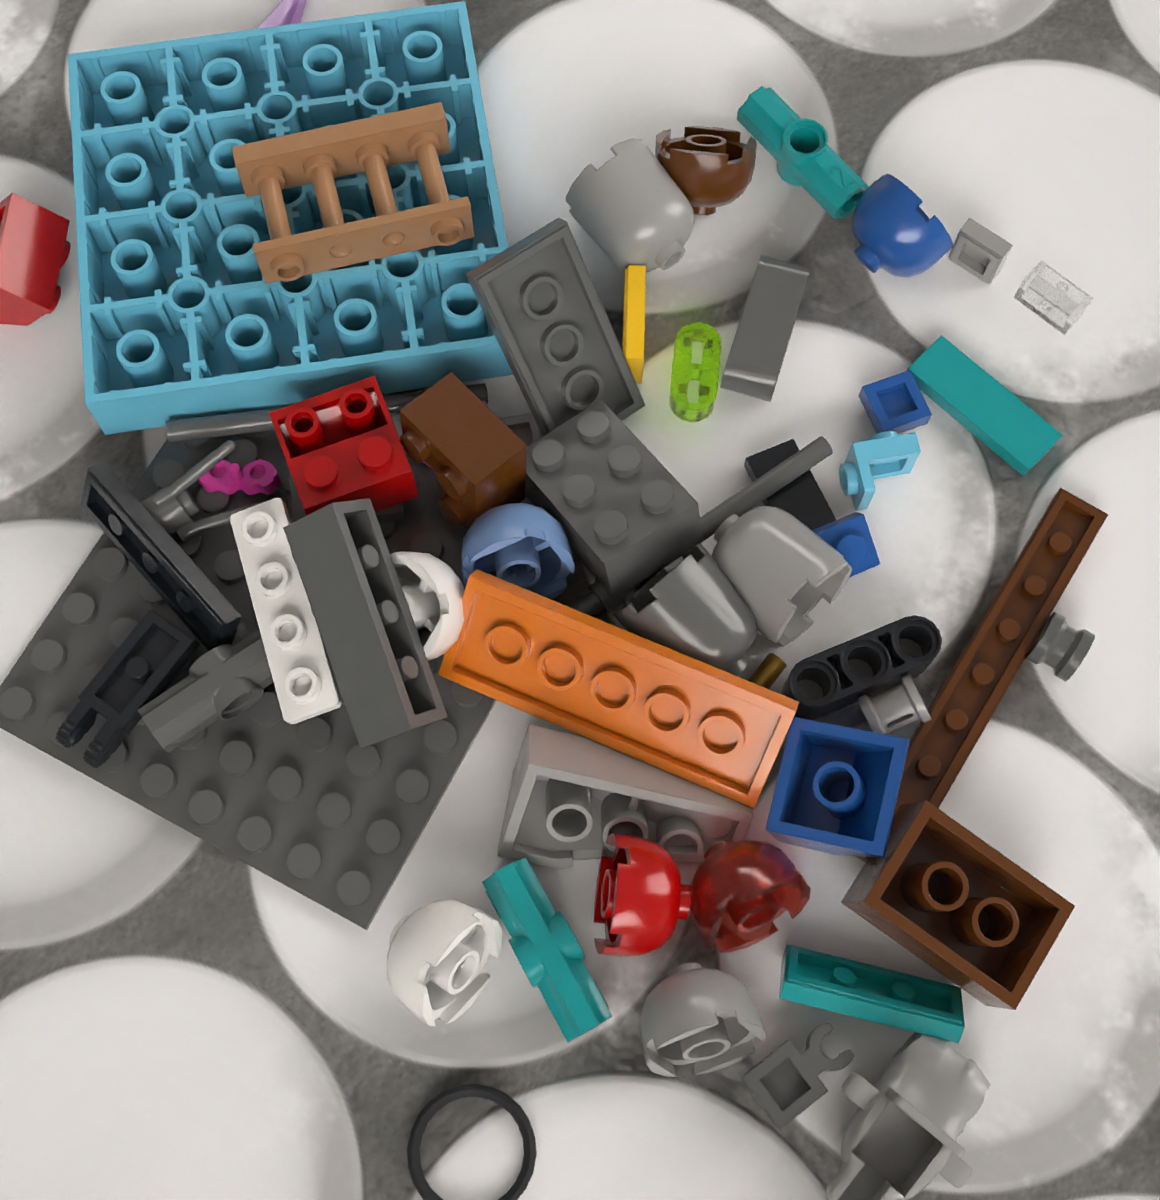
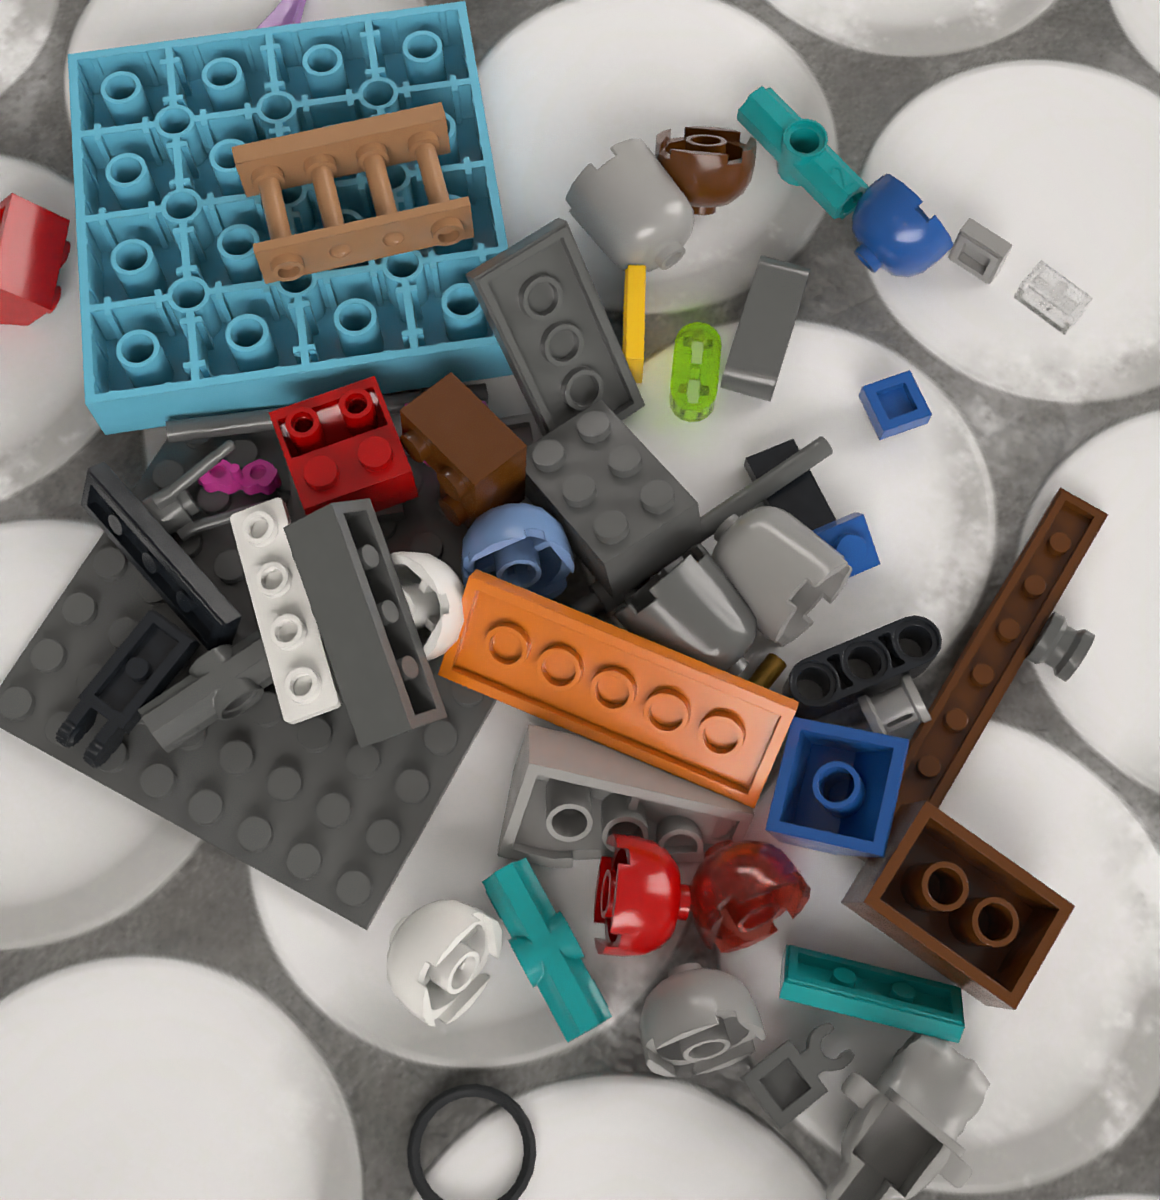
medium azure bracket [839,431,921,511] -> none
teal tile [907,335,1062,477] -> none

